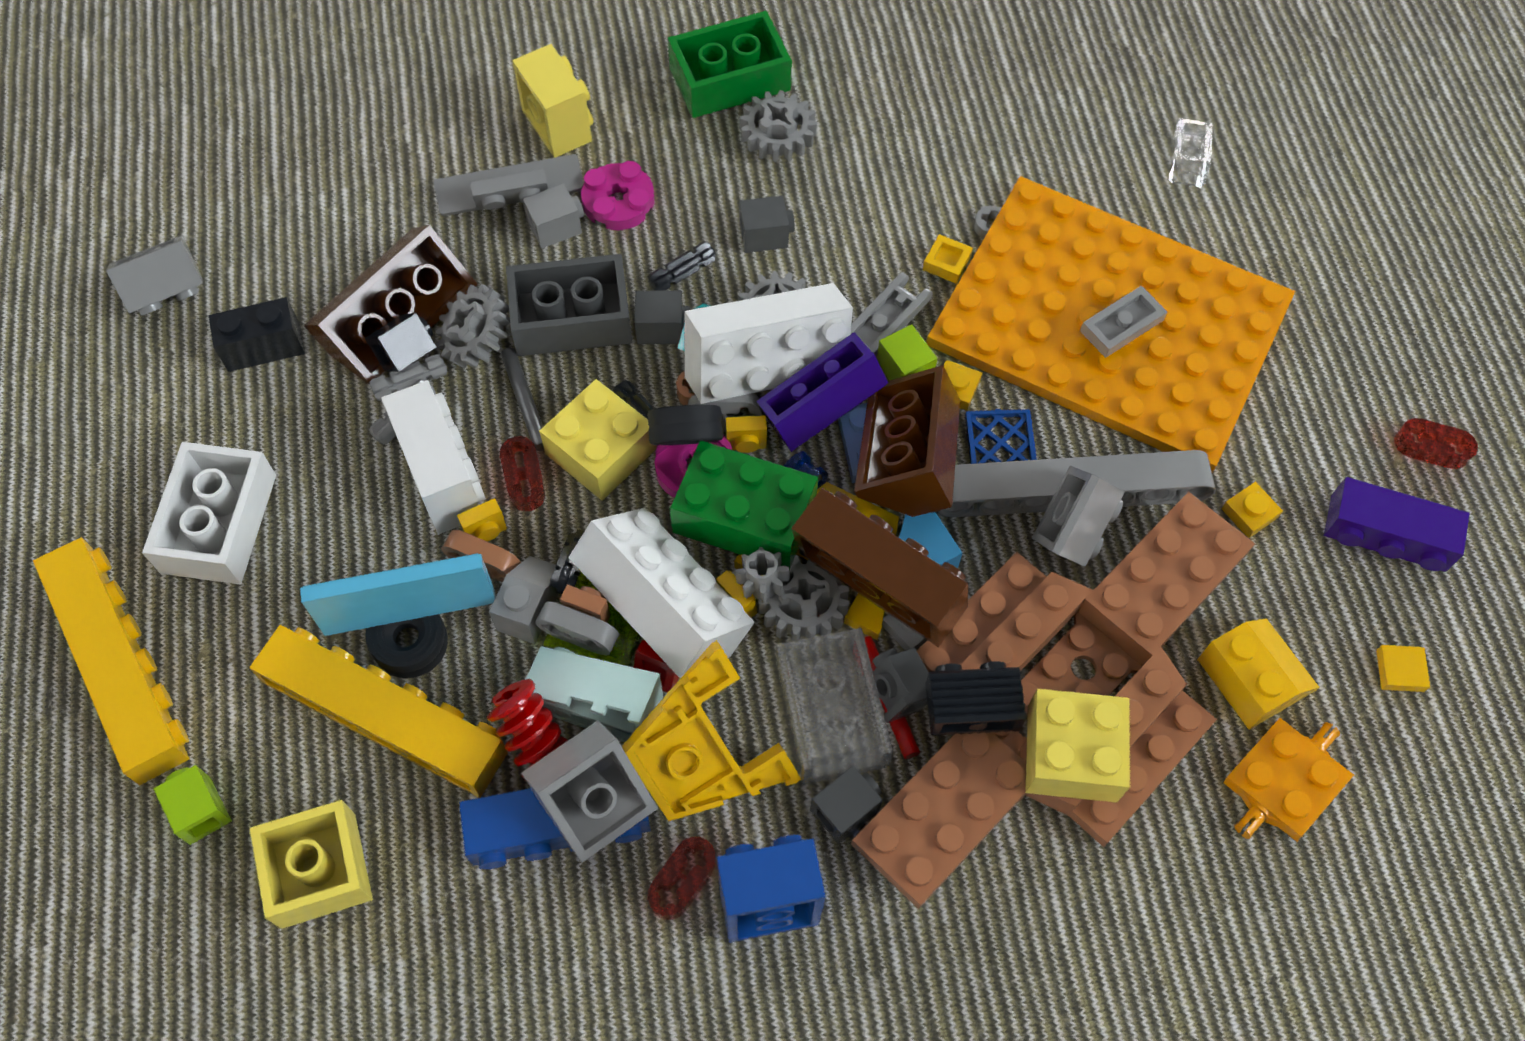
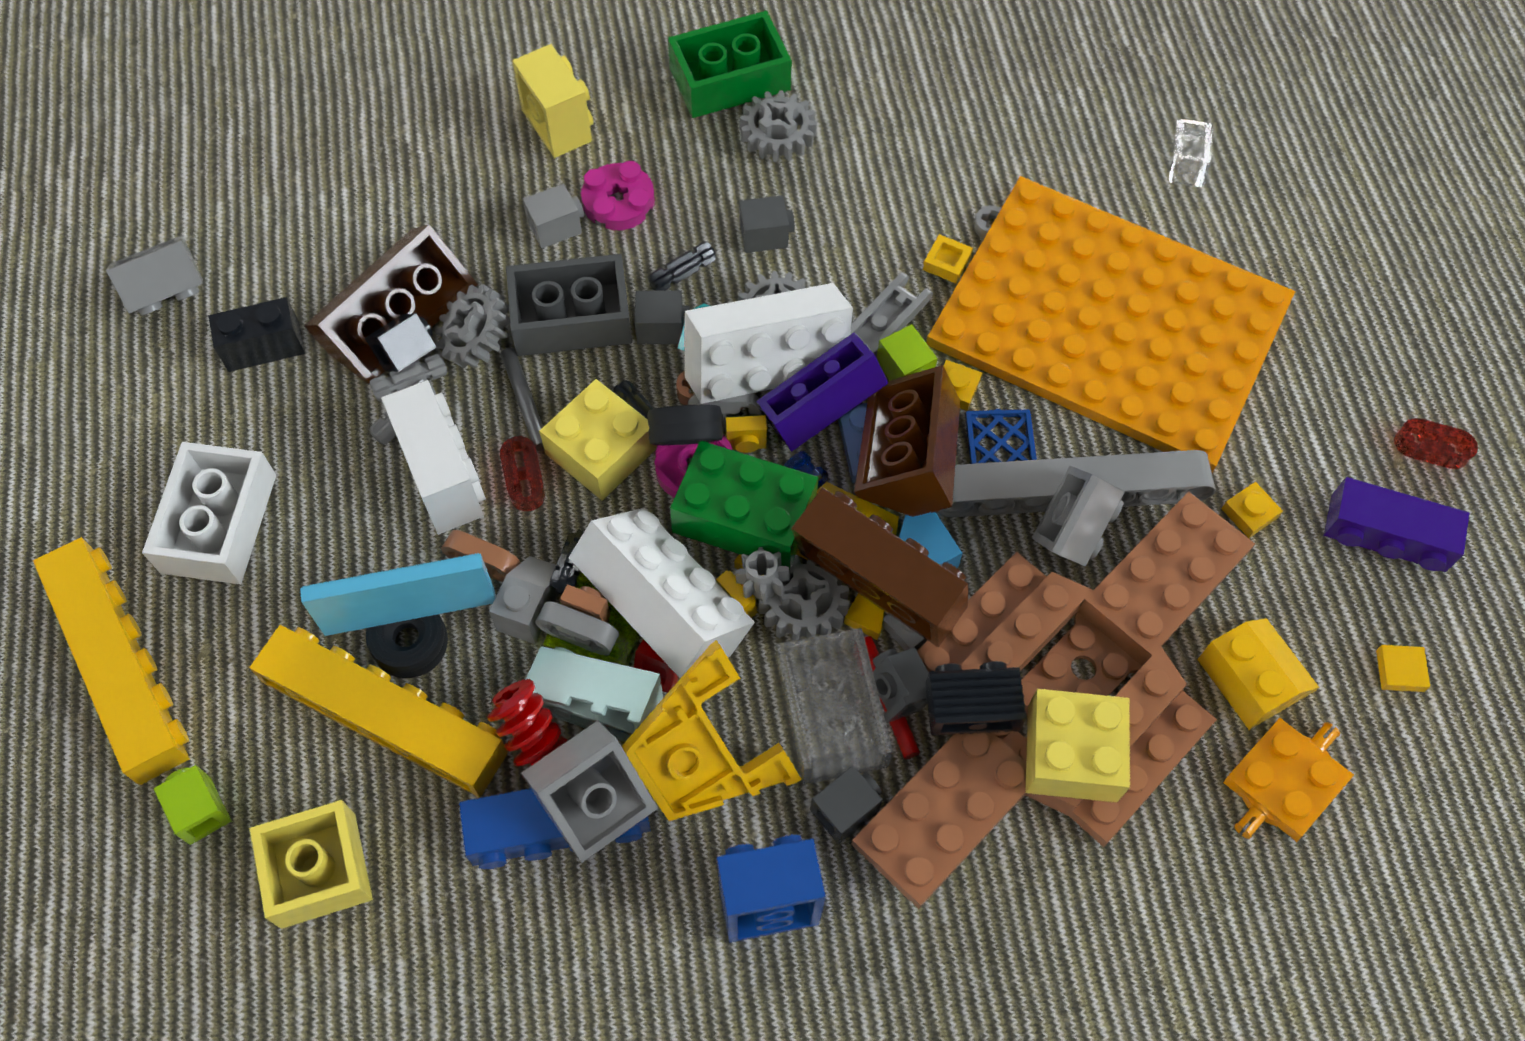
light grey bracket [433,154,584,216] -> none
yellow plate [457,498,507,542] -> none
clear red beam [648,837,716,920] -> none
light grey plate [1080,285,1167,358] -> none

